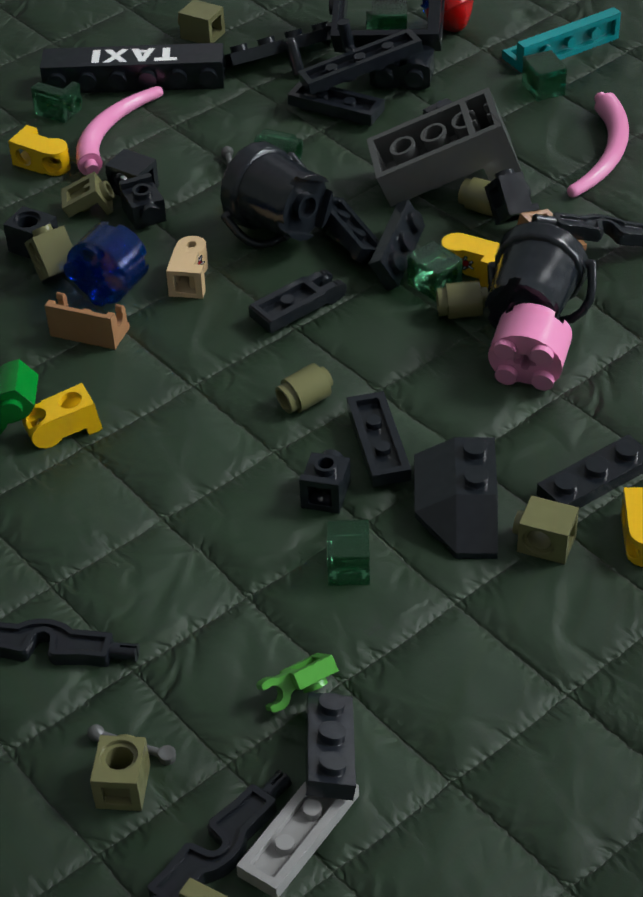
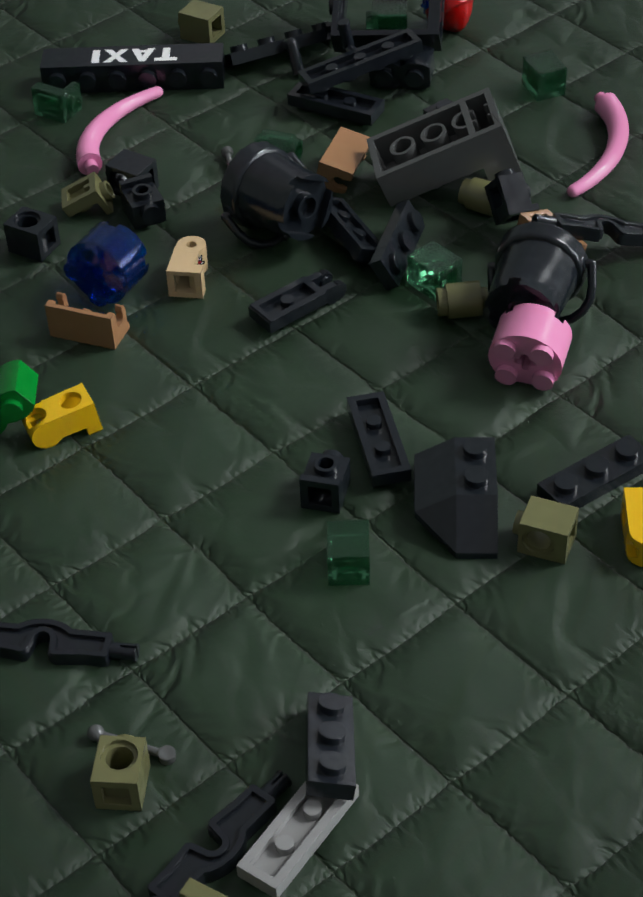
yellow leg [8,125,71,176] -> none
olive brick [24,224,80,281] -> none
bright green plate [256,653,339,712] -> none
olive brick [275,363,333,414] -> none
yellow leg [441,233,500,288] -> none
teal fence [502,7,621,74] -> none
none -> medium nougat hinge [317,127,370,193]

